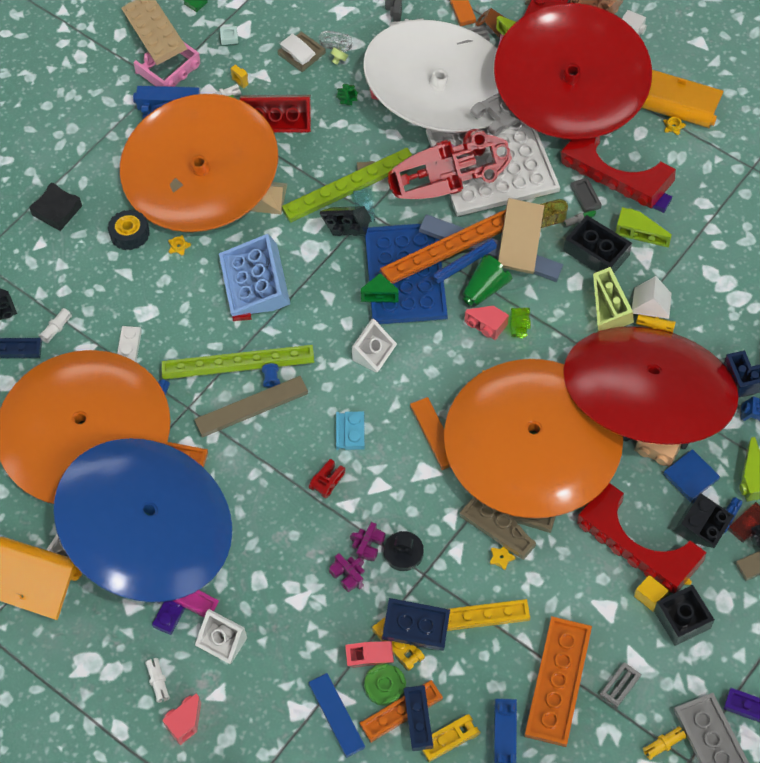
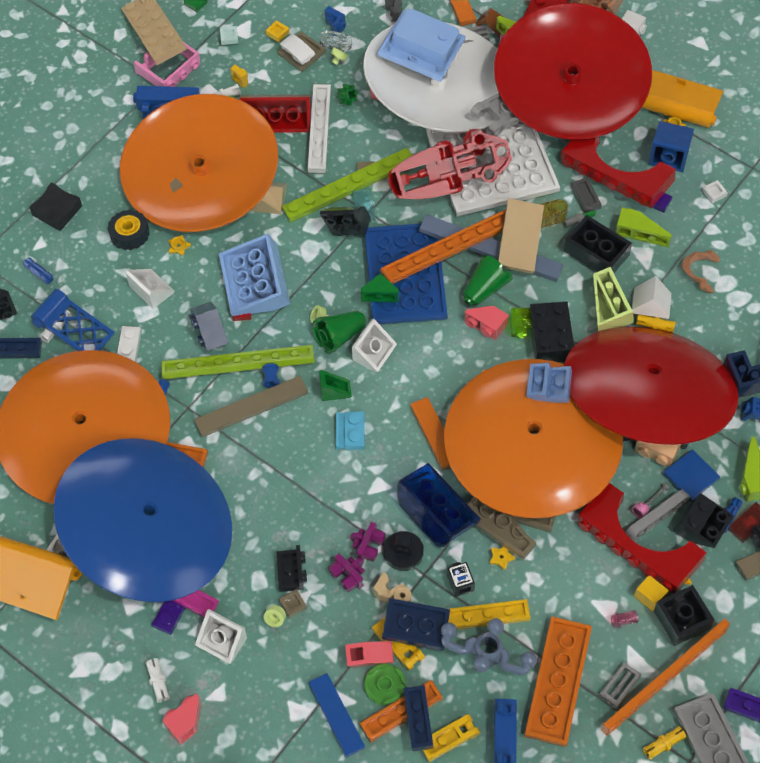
red piece [309,459,345,499] -> none
blue axle [433,239,497,283] -> none
none -> blue axle [23,257,54,284]
none -> blue piece [31,289,115,351]
none -> white slope [126,269,174,309]
none -> brick [188,301,228,351]
none -> yellowish green tile [264,605,286,627]
none -> yellow plate [265,20,290,43]
none -> black bracket [276,545,307,592]
none -> dark tan tile [279,589,307,618]
none -> white plate [308,84,331,173]
none -> yellowish green tile [310,305,329,324]
none -> green cone [312,311,366,354]
none -> green slope [319,370,352,401]
none -> blue bracket [325,6,346,36]
none -> tan leg [373,572,412,603]
none -> light blue piece [377,9,466,82]
none -> clear blue windscreen [397,463,481,548]
none -> sand blue wheel [441,618,537,675]
none -> black brick [447,562,475,597]
none -> medium blue slope [527,363,572,403]
none -> black brick [529,301,574,363]
none -> orange tile [601,618,730,736]
none -> clear pink pin [611,610,639,629]
none -> light grey beam [625,489,690,541]
none -> bright pink hinge [632,483,670,519]
none -> blue slope [648,121,694,173]
none -> nougat helmet [682,250,720,293]
none -> white tile [702,180,728,203]

